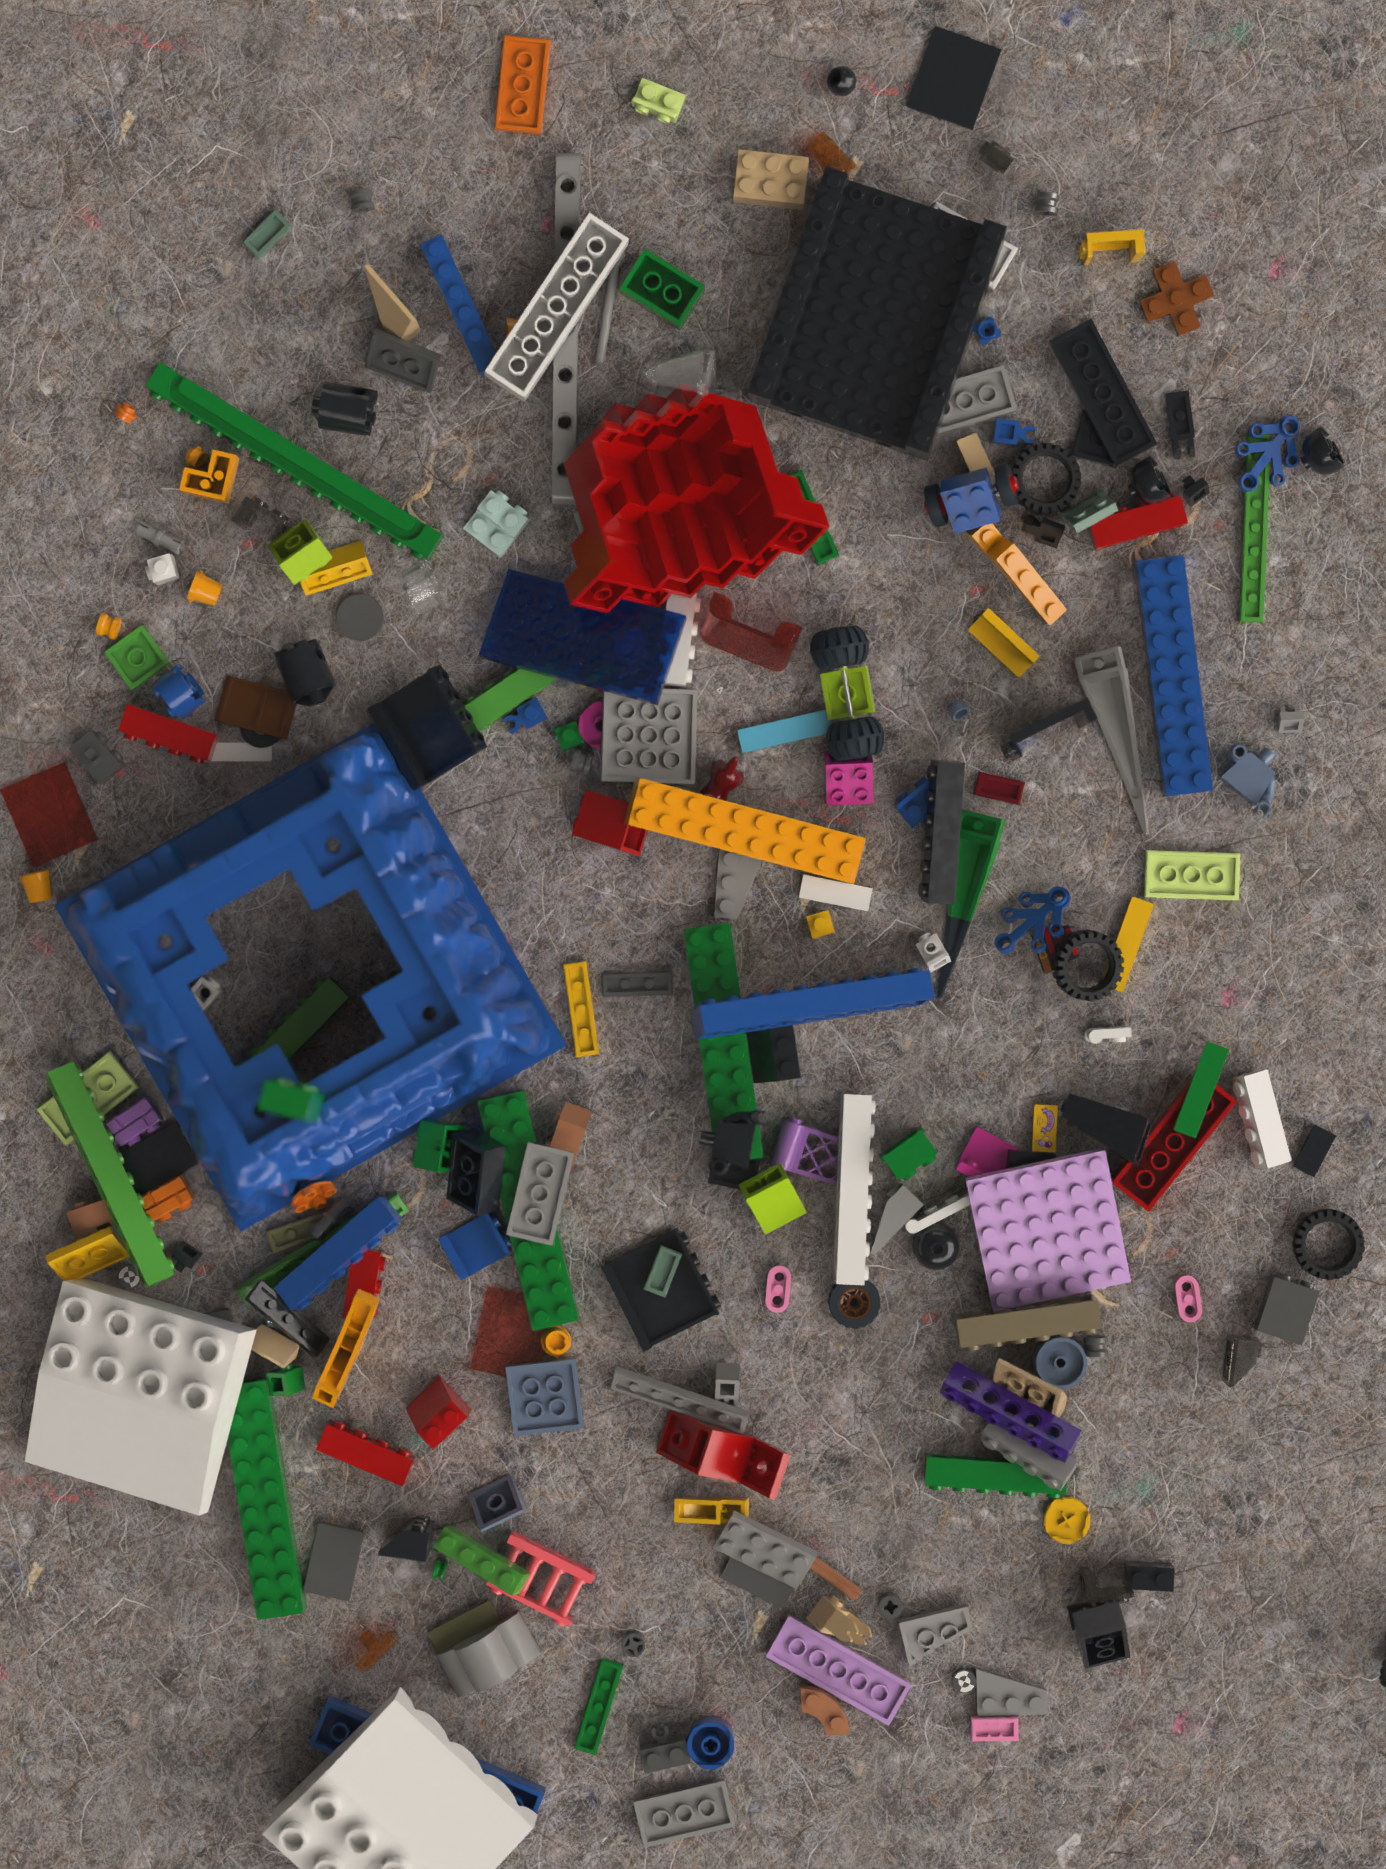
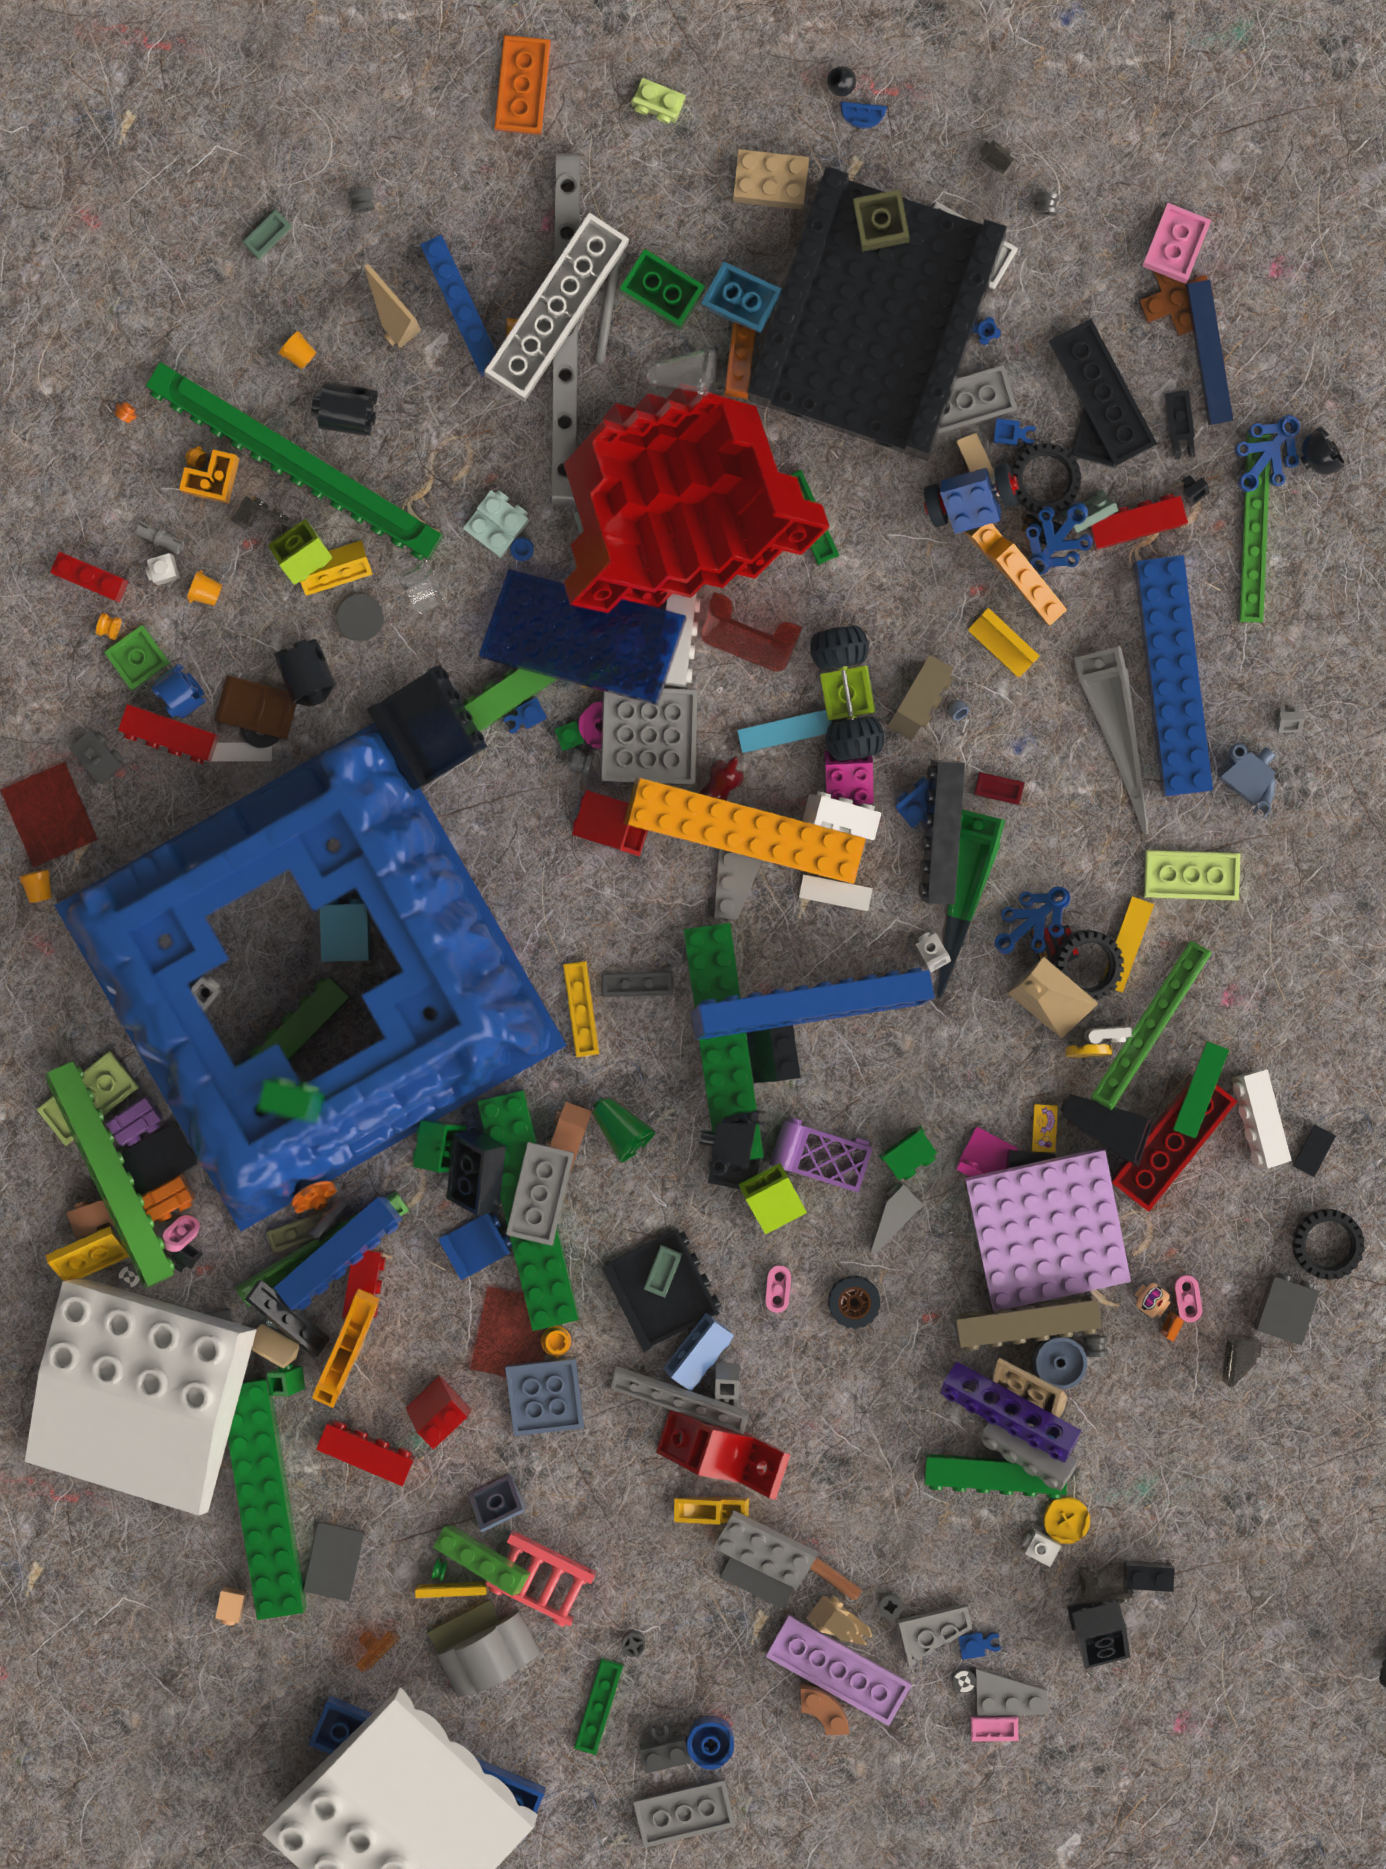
dark grey tile [365,328,441,393] -> none
black slope [378,1515,435,1562] -> none
clear orange tile [806,131,856,173] -> none
yellow plate [806,910,835,939] -> none
white brick [833,1094,875,1285] -> none
white plate [905,1191,970,1233] -> none
black piece [906,26,1002,130] -> none
black cylinder [912,1223,960,1270] -> none
black panel [1000,698,1098,762] -> none
yellow panel [1078,229,1145,265] -> none
black cylinder [1128,455,1171,504] -> none
none -> red brick [50,551,129,603]
none -> bright pink plate [161,1215,200,1252]
none -> light nougat brick [215,1586,247,1625]
none -> light orange piece [278,331,317,370]
none -> medium azure brick [320,899,371,962]
none -> yellow tile [415,1581,488,1598]
none -> blue tile [510,537,534,562]
none -> green cone [592,1097,655,1163]
none -> medium blue brick [663,1313,734,1391]
none -> dark azure slope [701,261,783,333]
none -> orange tile [724,322,756,399]
none -> white wedge [802,791,881,840]
none -> blue tile [840,102,887,129]
none -> olive brick [853,190,909,252]
none -> dark tan wedge [887,655,954,741]
none -> blue plate [958,1631,1001,1660]
none -> tan slope [1008,957,1098,1039]
none -> white brick [1022,1529,1061,1567]
none -> blue plant [1026,503,1093,575]
none -> yellow tile [1065,1044,1113,1058]
none -> bright green tile [1091,940,1212,1110]
none -> light nougat head [1135,1283,1171,1318]
none -> bright pink plate [1142,203,1211,284]
none -> orange tile [1160,1312,1184,1342]
none -> dark blue tile [1185,280,1234,425]

